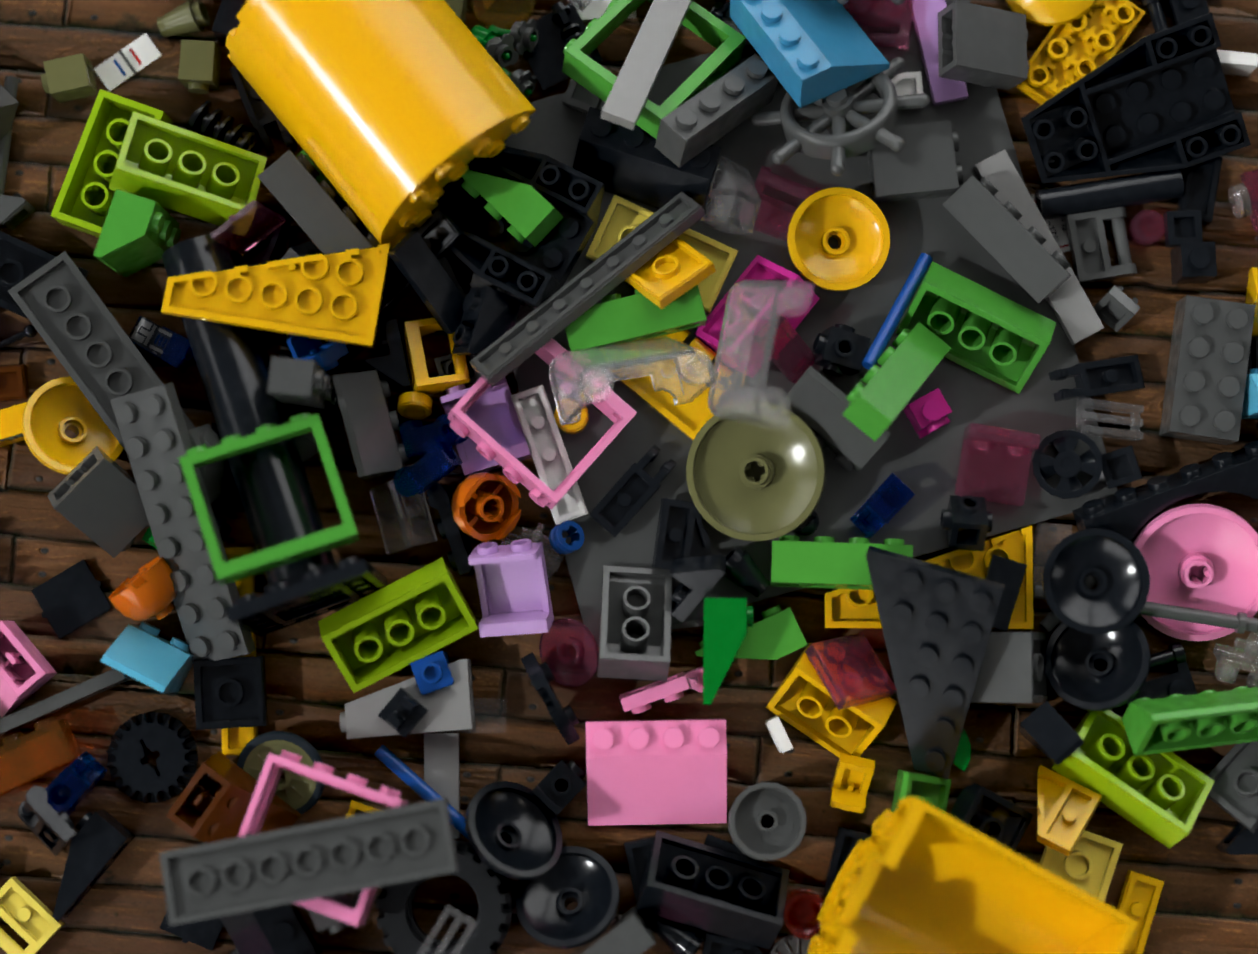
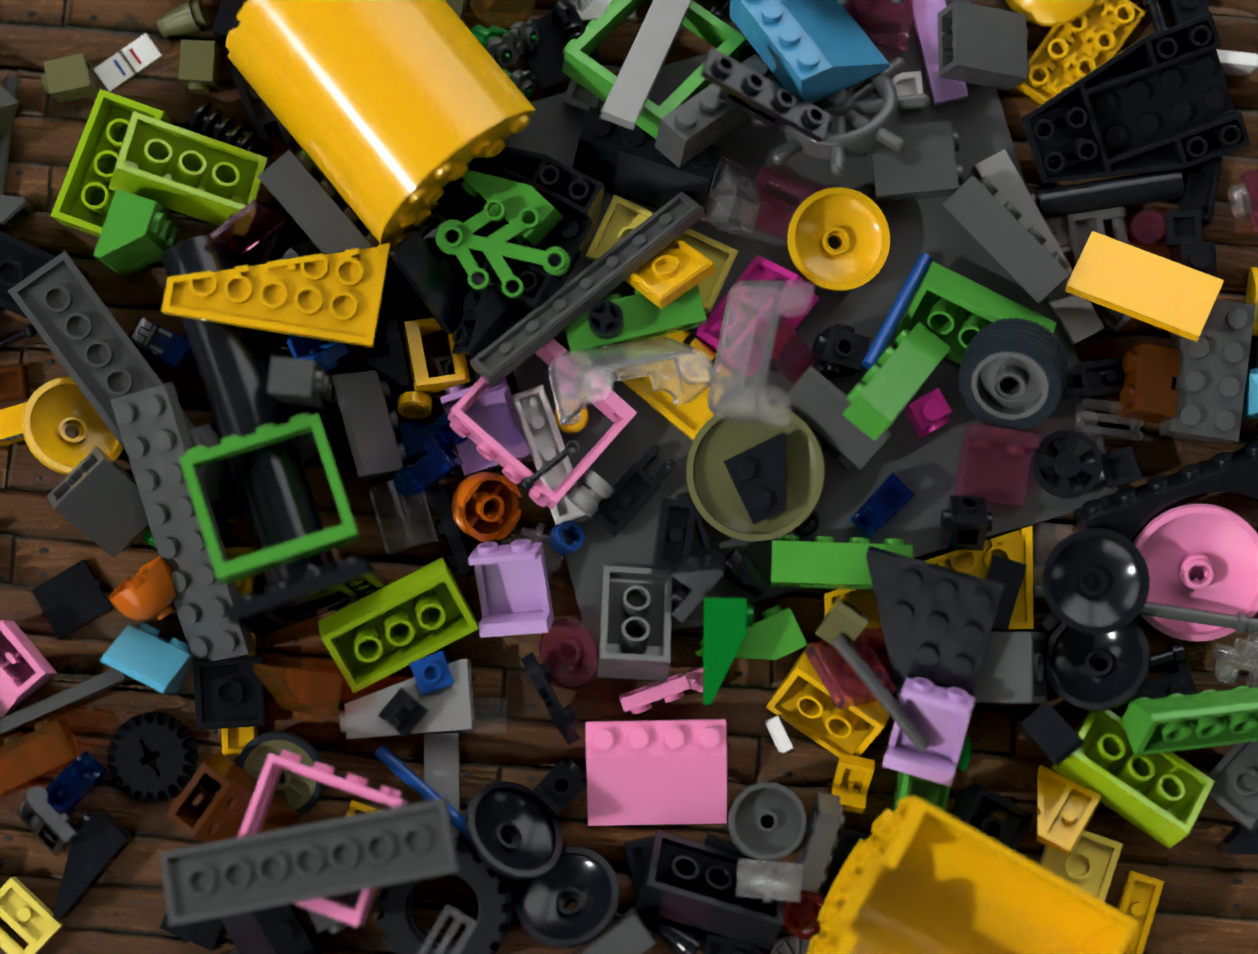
none -> clear orange slope [253,663,343,723]
none -> bright green plant [436,199,571,298]
none -> black hinge [520,440,580,490]
none -> light grey wheel [565,469,614,517]
none -> black wheel [588,301,623,339]
none -> black bracket [701,48,830,142]
none -> black wing [723,432,788,525]
none -> clear hips [736,858,803,902]
none -> dark grey piece [795,791,844,894]
none -> olive slope [815,596,869,646]
none -> dark grey bar [831,634,931,753]
none -> lavender panel [882,677,976,787]
none -> wheel [958,318,1068,431]
none -> yellow tile [1065,231,1224,342]
none -> reddish brown brick [1120,343,1181,424]

